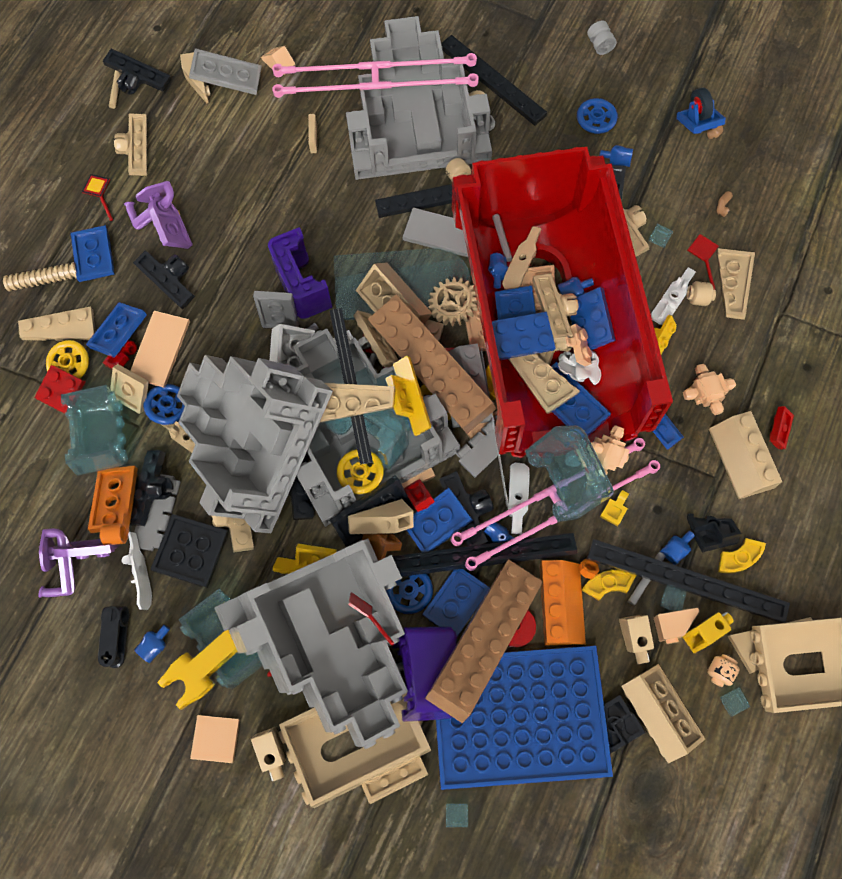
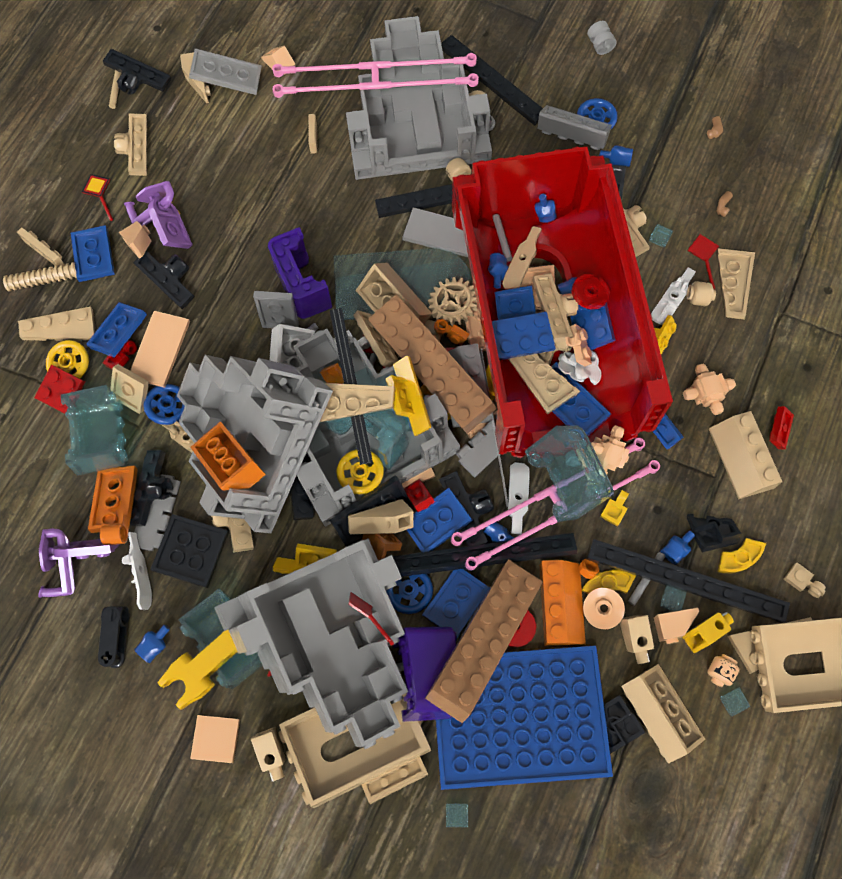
blue plate [677,87,726,134] -> none
none -> tan plate [17,228,65,267]
none -> light nougat slope [119,221,151,259]
none -> orange slope [190,421,266,490]
none -> orange plate [320,363,344,384]
none -> orange plate [434,319,470,346]
none -> blue piece [535,194,557,223]
none -> light grey slope [538,105,612,150]
none -> red plate [571,274,610,310]
none -> light nougat dish [583,588,625,629]
none -> tan plate [784,562,826,598]

